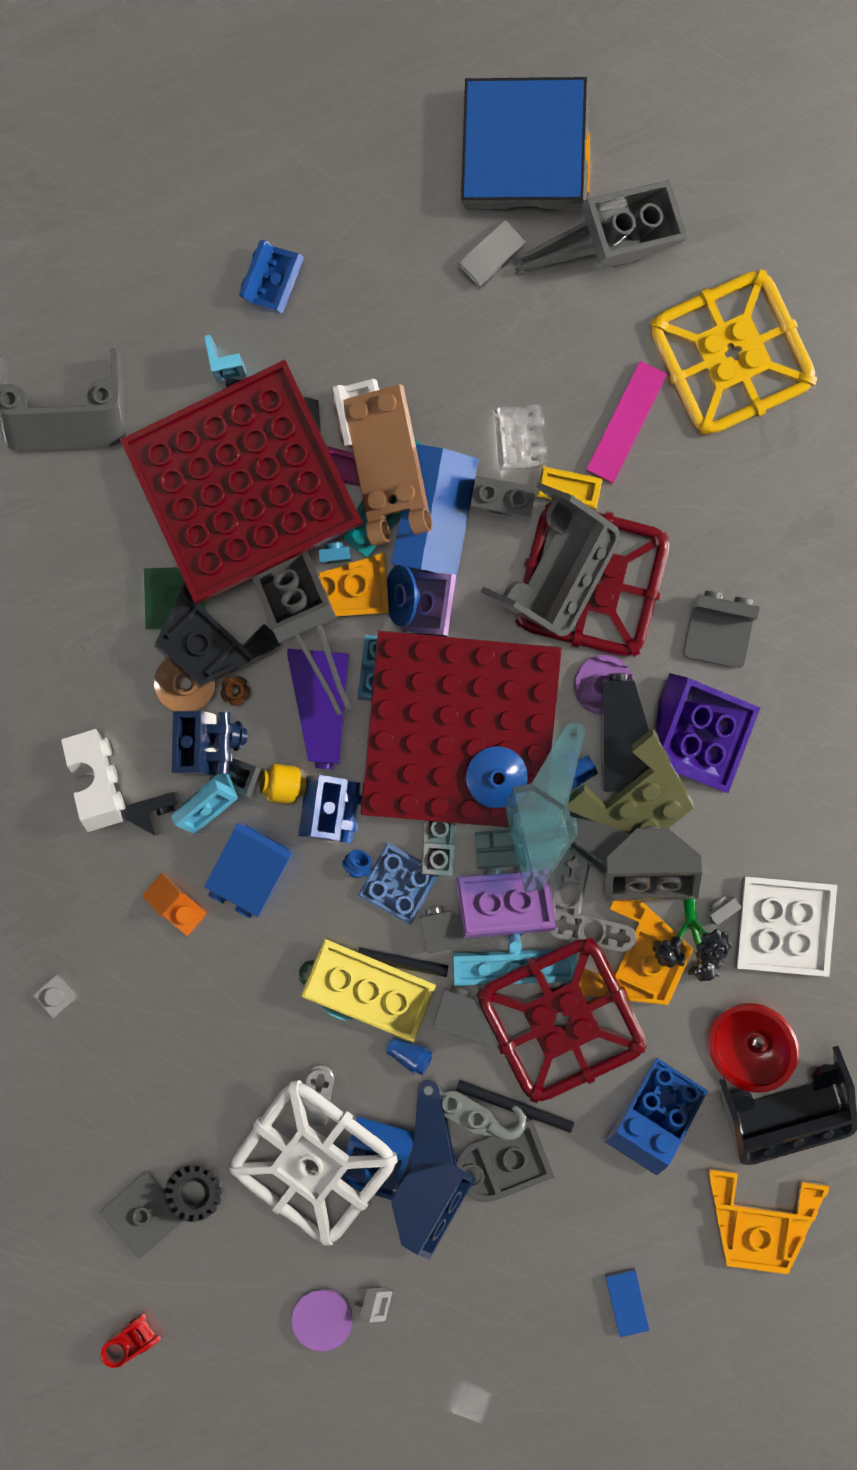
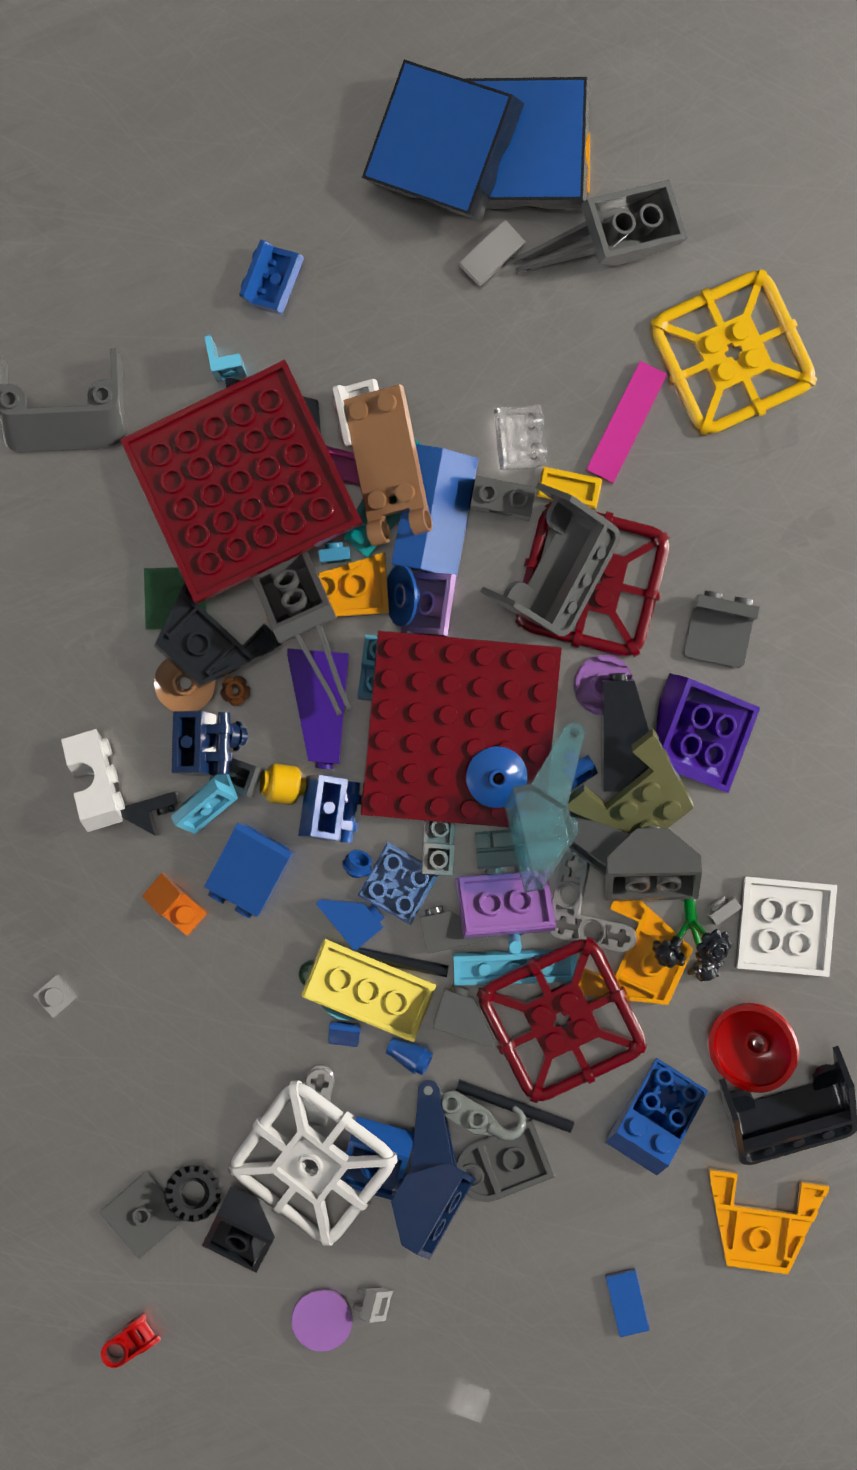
none -> black slope [202,1186,275,1273]
none -> blue slope [316,898,384,951]
none -> blue slope [328,1020,361,1047]
none -> blue tile [362,59,524,222]

